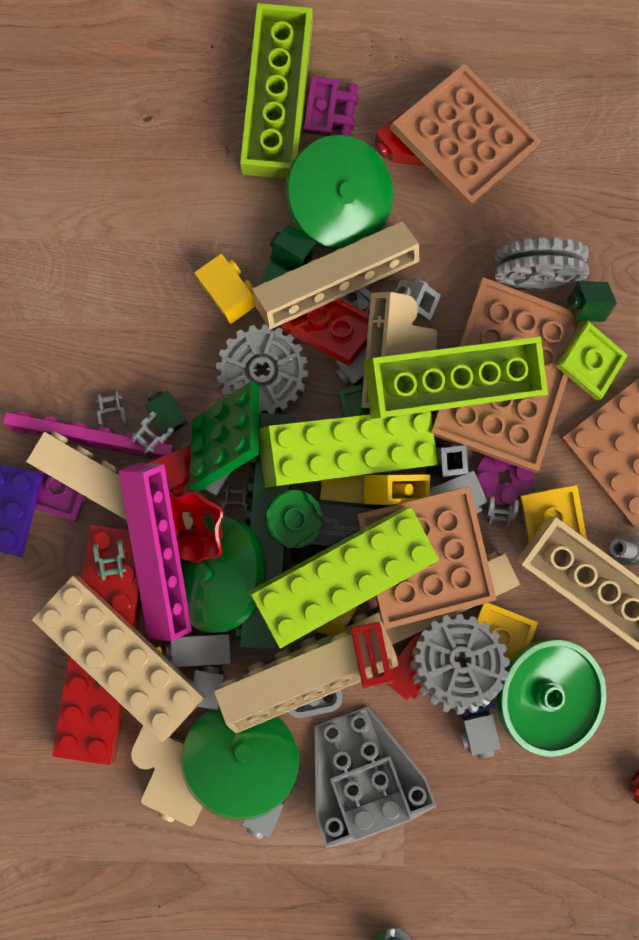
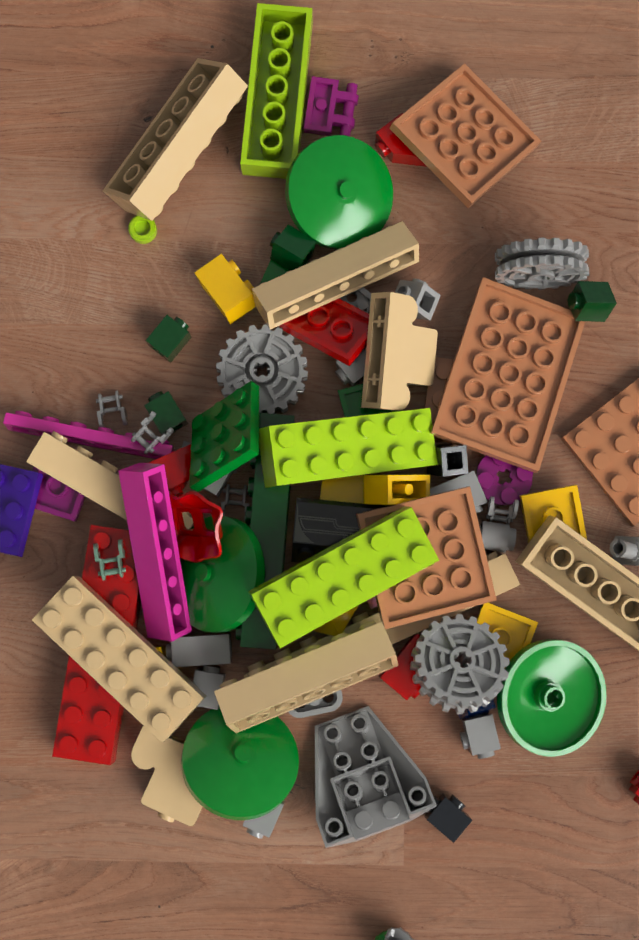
green tile [265,490,323,548] -> none
red tile [350,621,393,689] -> none
lime brick [363,336,548,419] -> none
lime tile [556,321,628,400] -> none
none -> tan brick [103,58,248,221]
none -> lime tile [128,216,157,244]
none -> dark green brick [145,315,192,363]
none -> black brick [425,793,472,843]
none -> light grey brick [479,521,516,553]

